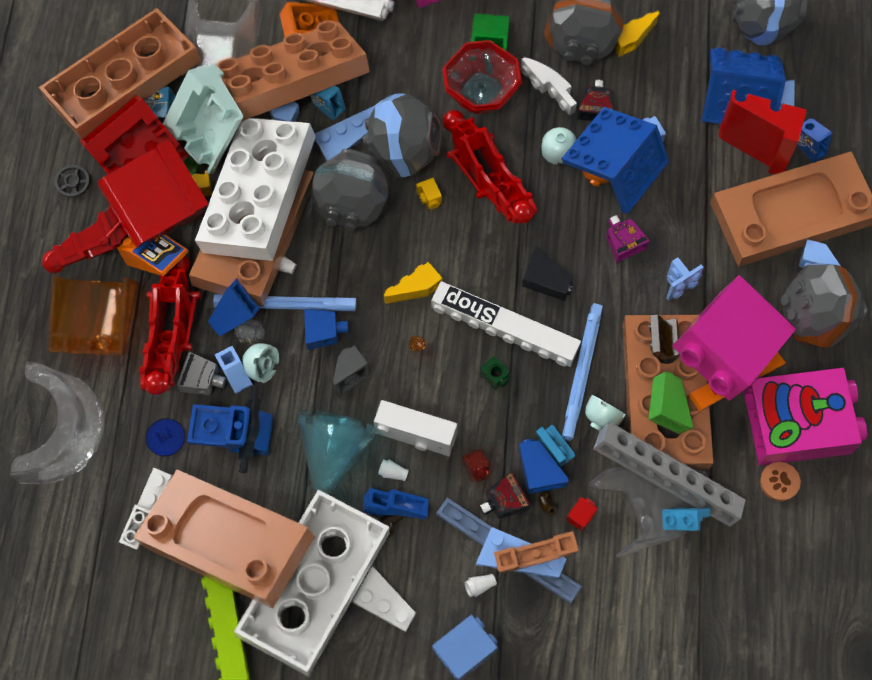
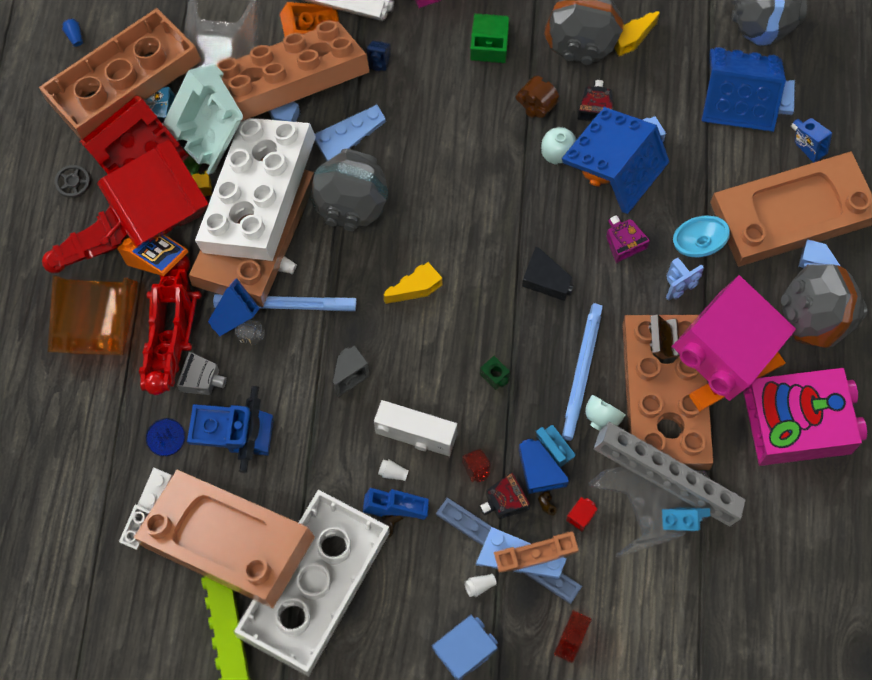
clear windscreen [11,362,105,484] -> none
light blue slope [215,346,252,394] -> none
light aqua cylinder [242,343,279,383] -> none
clear light blue cone [298,410,377,494] -> none
blue torso [304,309,348,350] -> none
dark azure torso [310,86,346,121] -> none
white wing [352,566,416,632] -> none
dark grey rock [363,94,442,177] -> none
clear orange hinge [409,336,425,352] -> none
yellow brick [416,178,442,209] -> none
white brick [431,281,581,367] -> none
clear light blue rock [442,40,522,114] -> none
red piece [443,110,537,224] -> none
white slope [521,57,577,116] -> none
bright green slope [648,372,693,434] -> none
red panel [718,90,807,175] -> none
nougat tile [760,462,801,502] -> none
none -> blue cone [62,19,83,47]
none -> dark blue slope [367,41,391,71]
none -> reddish brown brick [515,76,559,118]
none -> clear red slope [554,610,592,663]
none -> medium azure dish [673,216,730,258]

